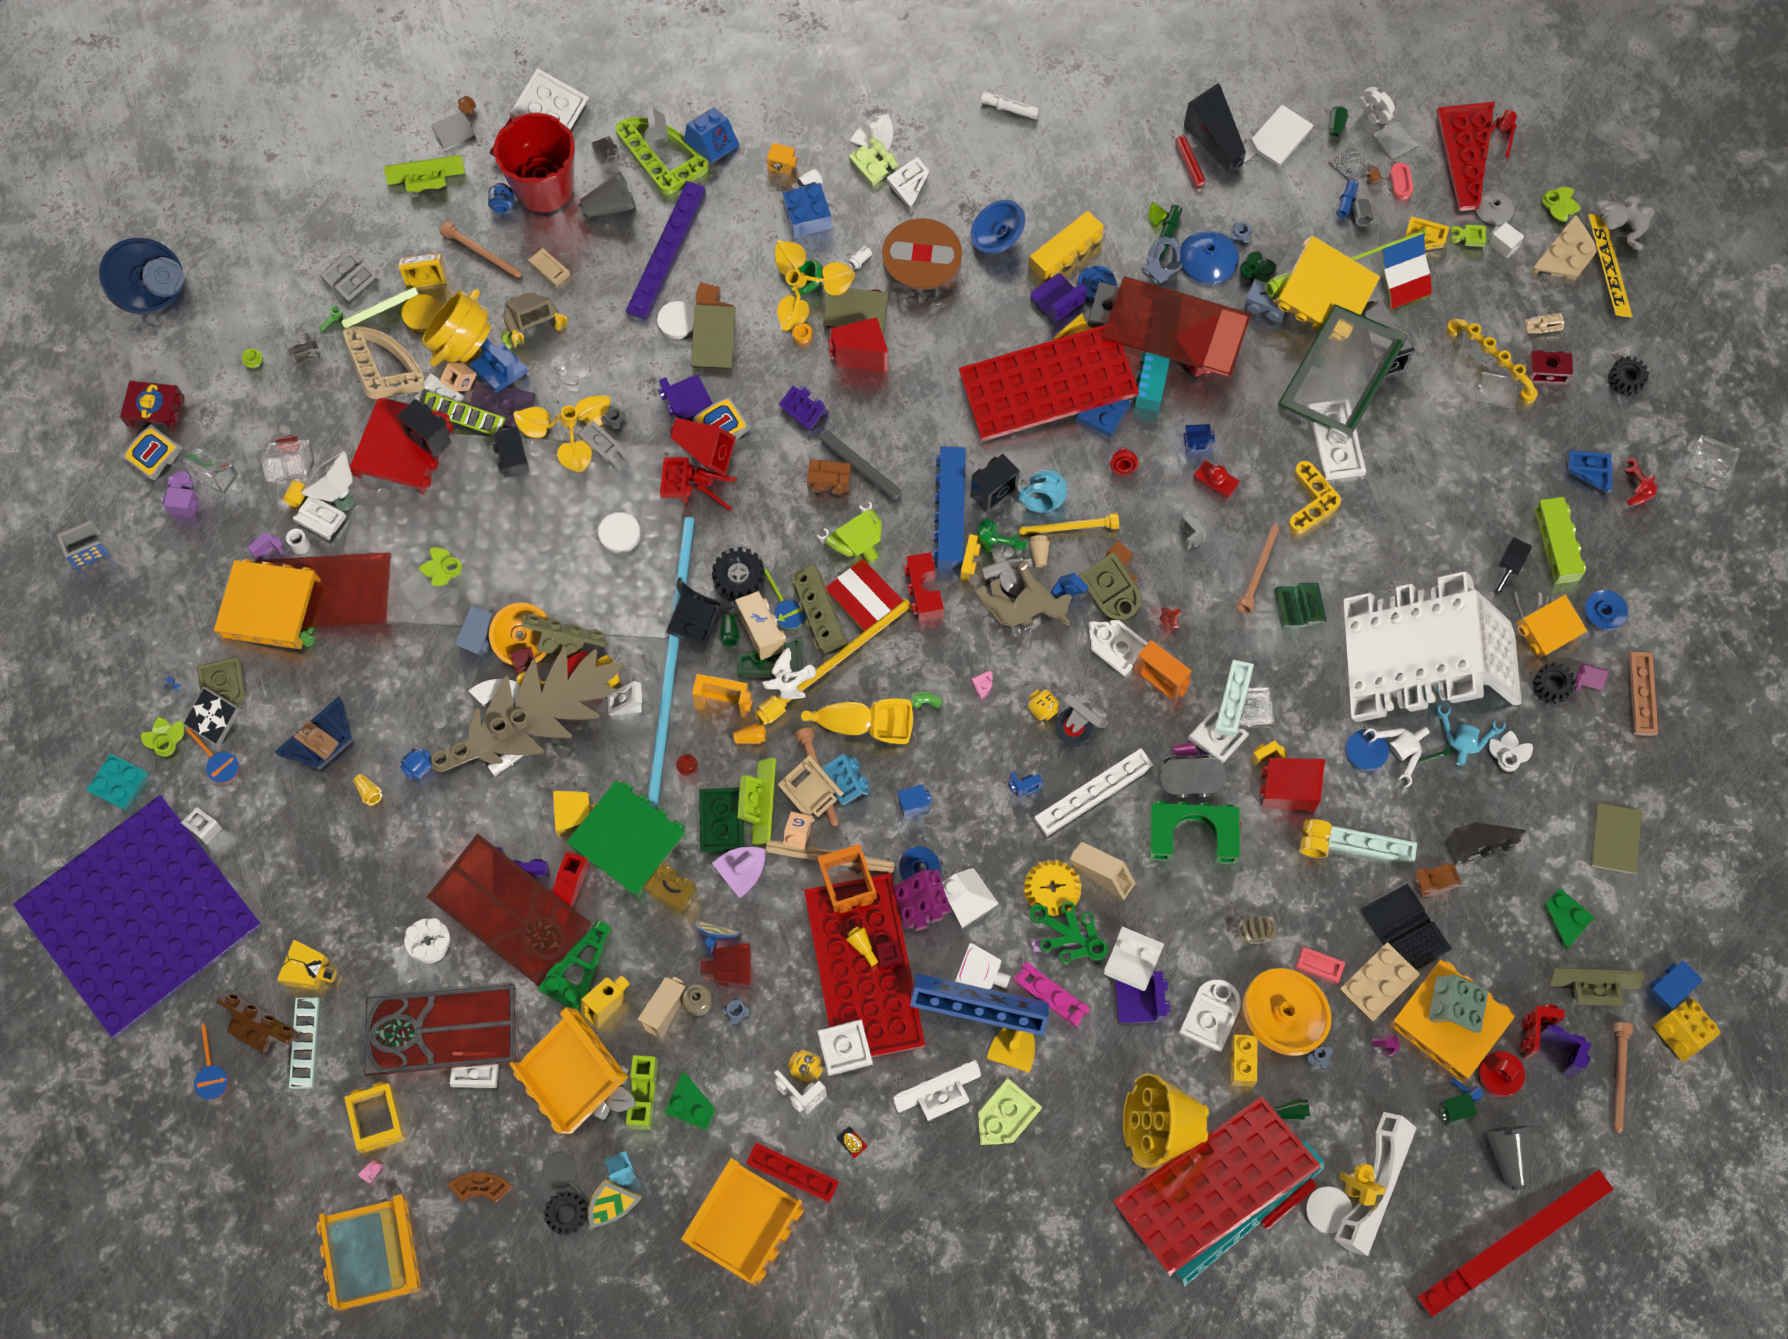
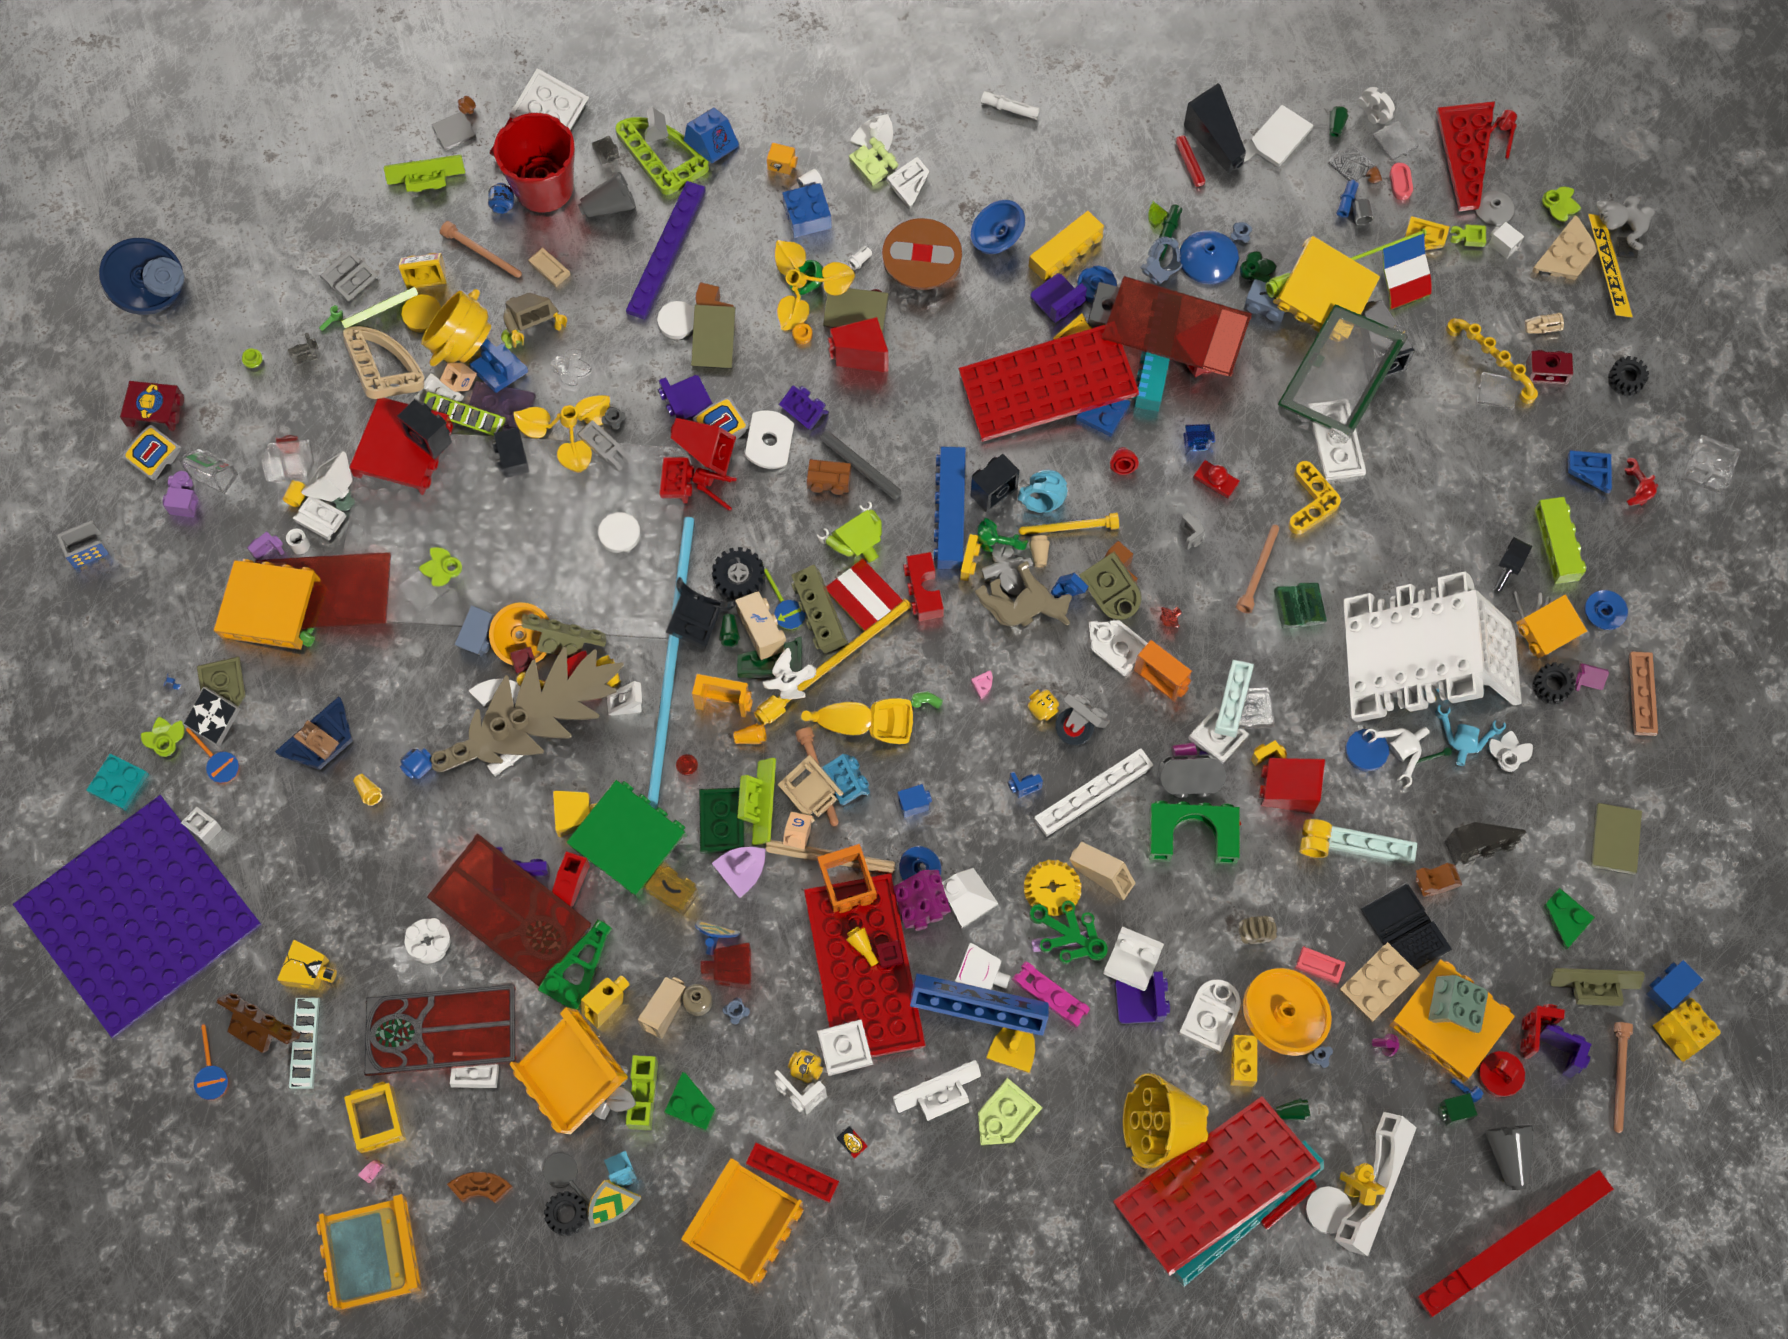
none -> white piece [744,411,794,469]

